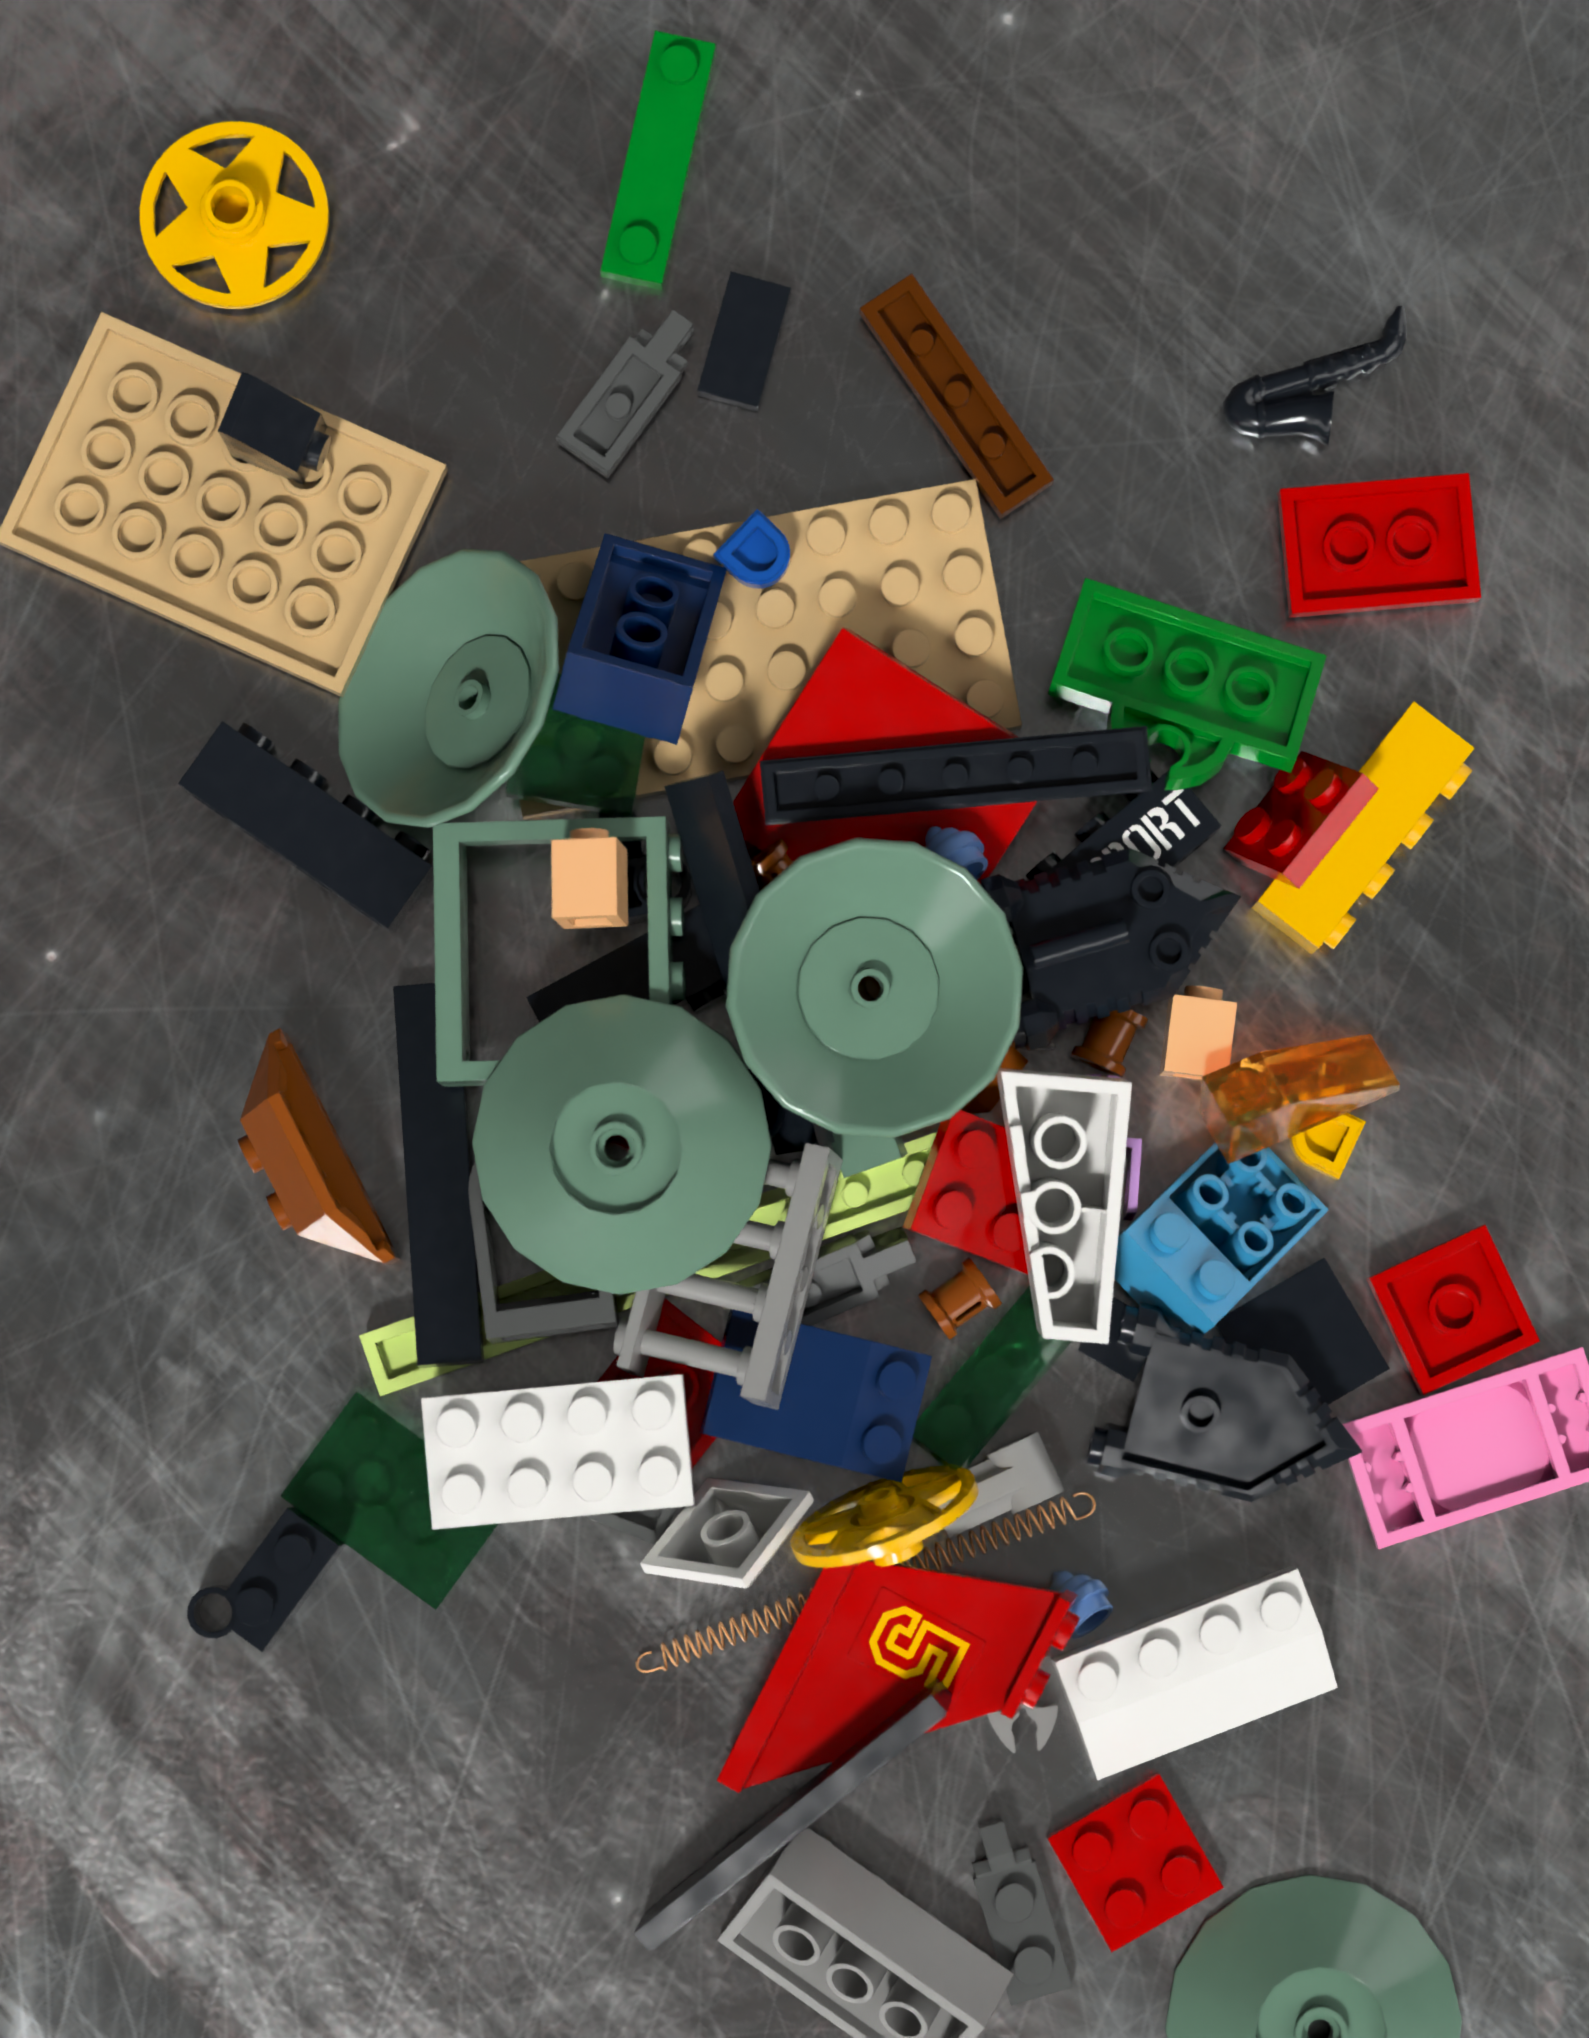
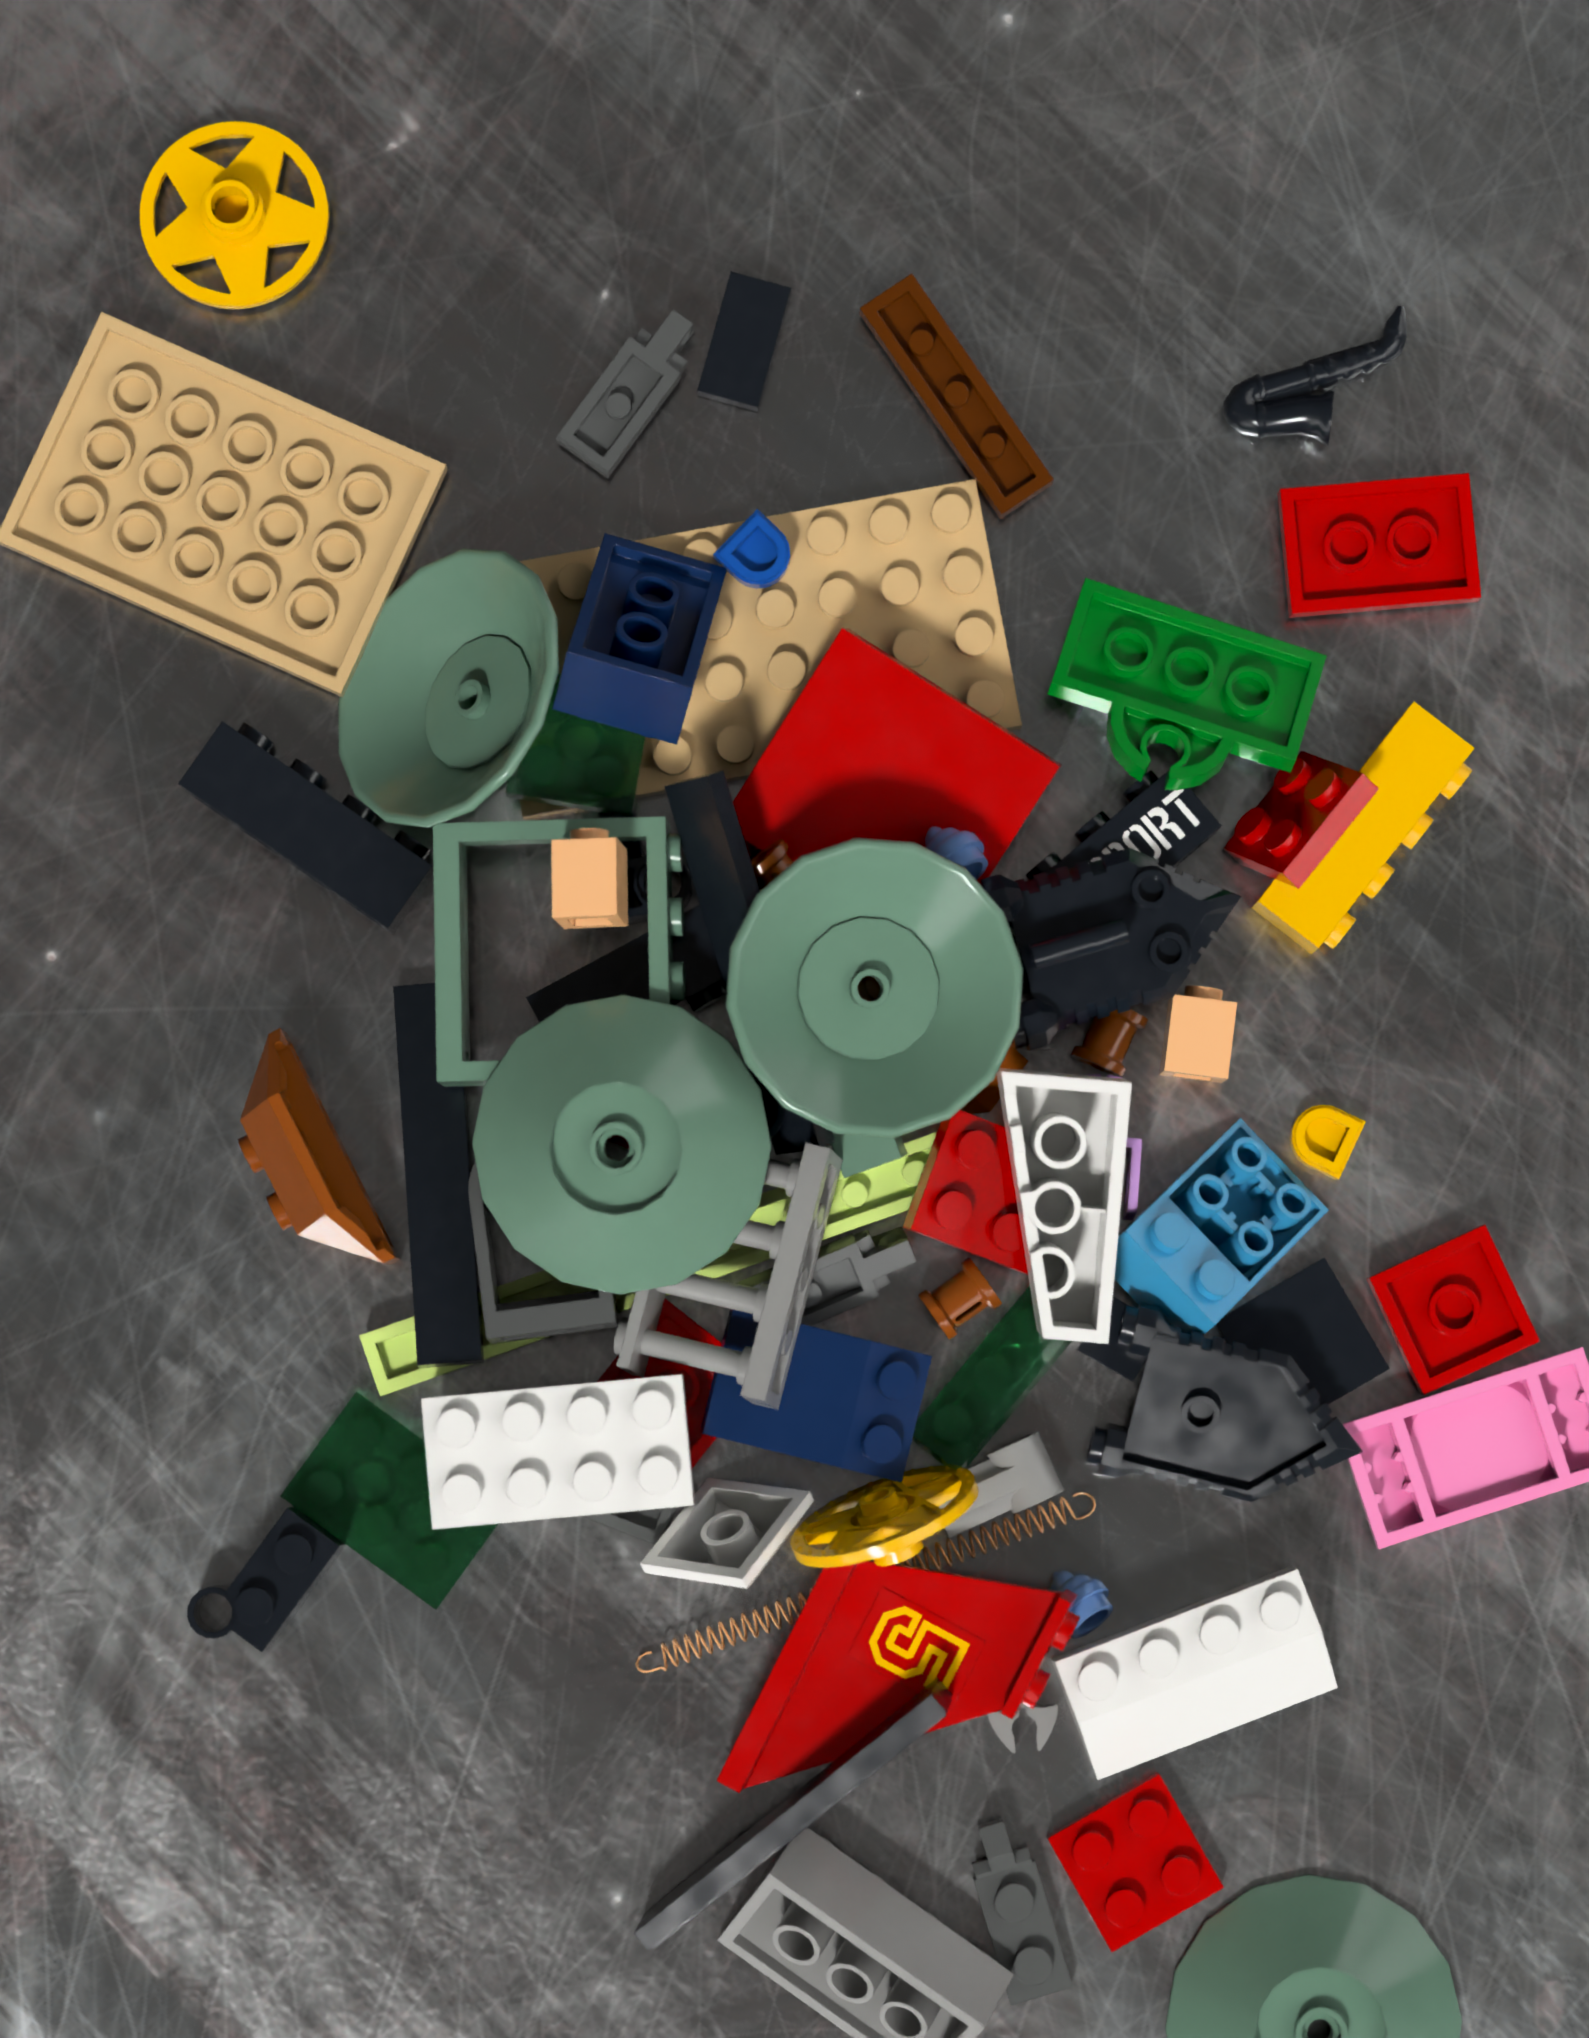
black slope [218,371,331,485] -> none
green plate [600,30,716,290] -> none
black tile [760,726,1152,825] -> none
clear orange slope [1199,1034,1400,1164] -> none

